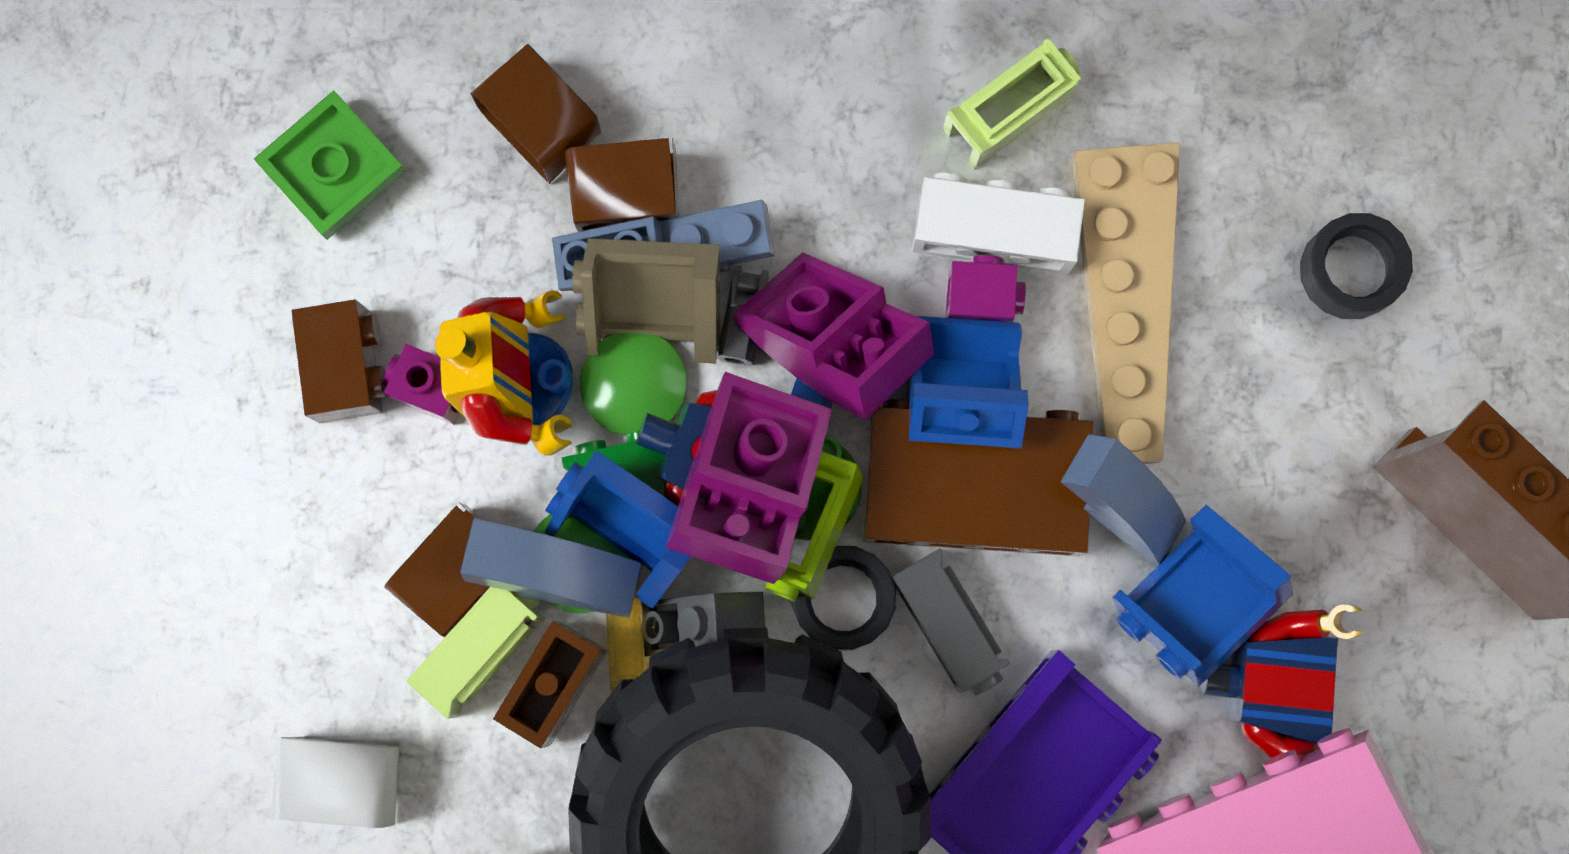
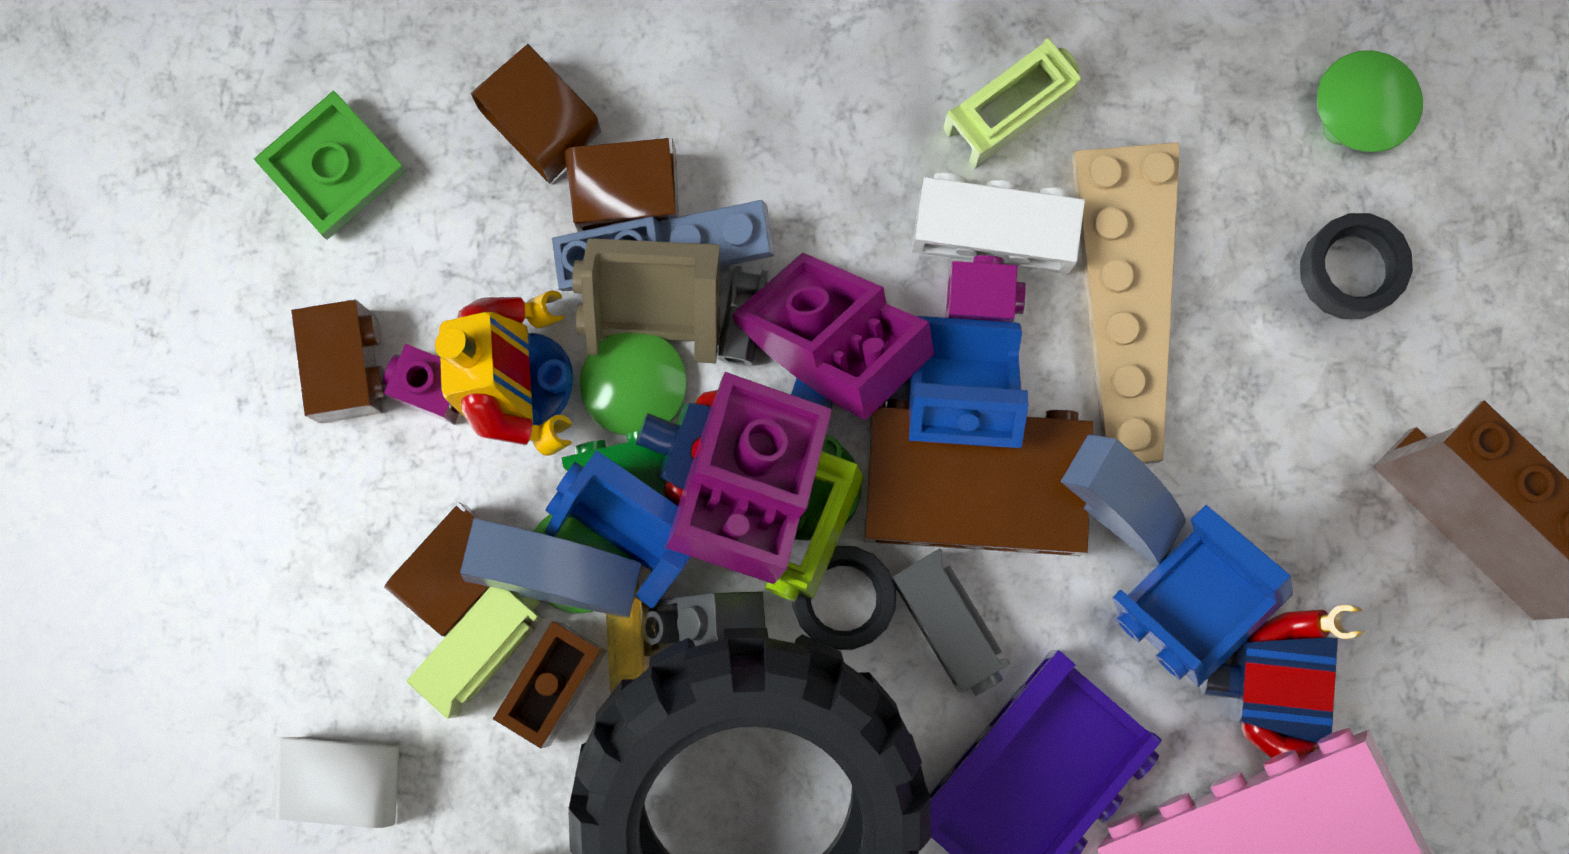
none -> bright green dish [1317,50,1423,152]

